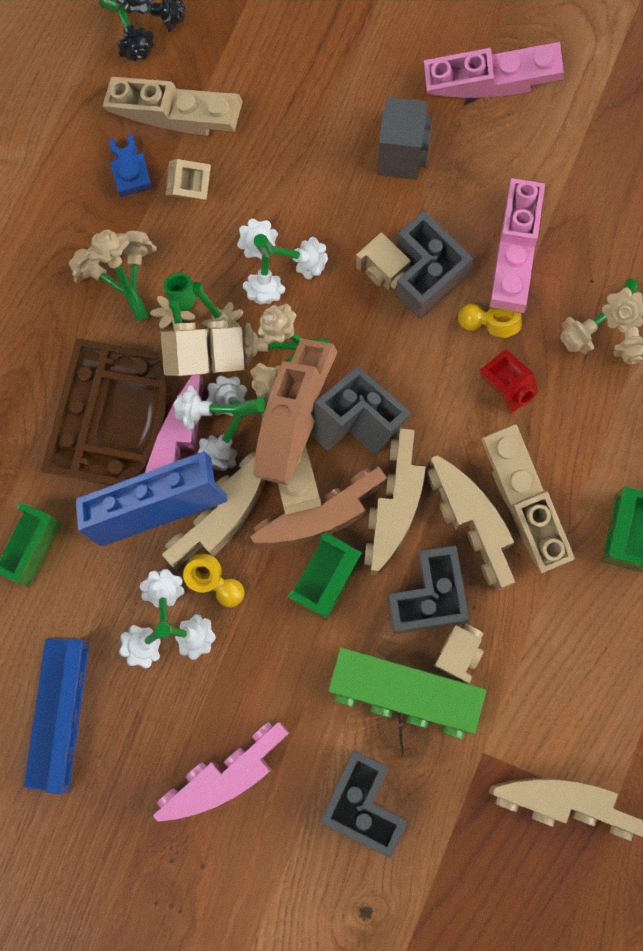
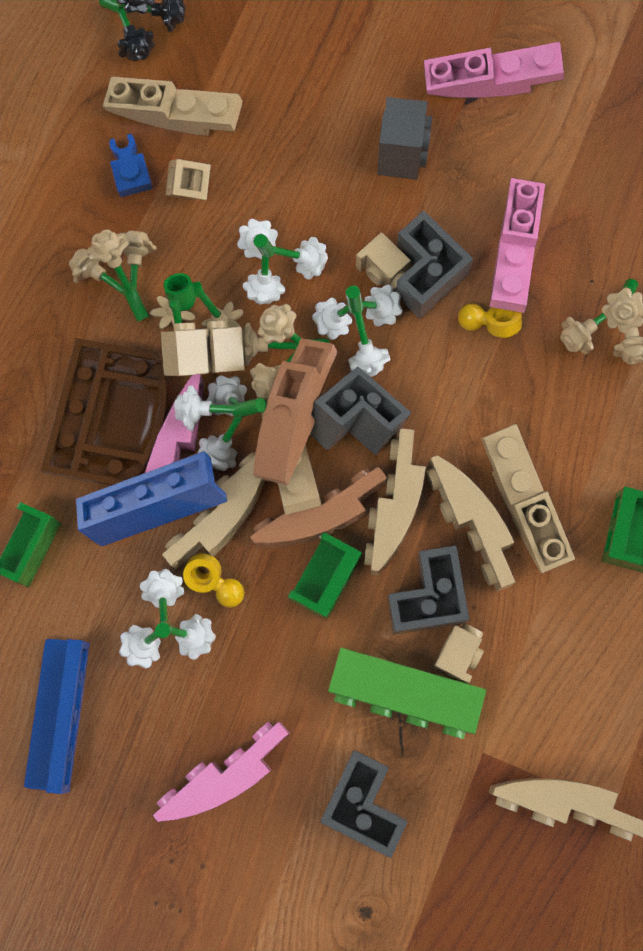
red bracket [479,349,538,413] -> none
none -> white plant [312,285,402,377]

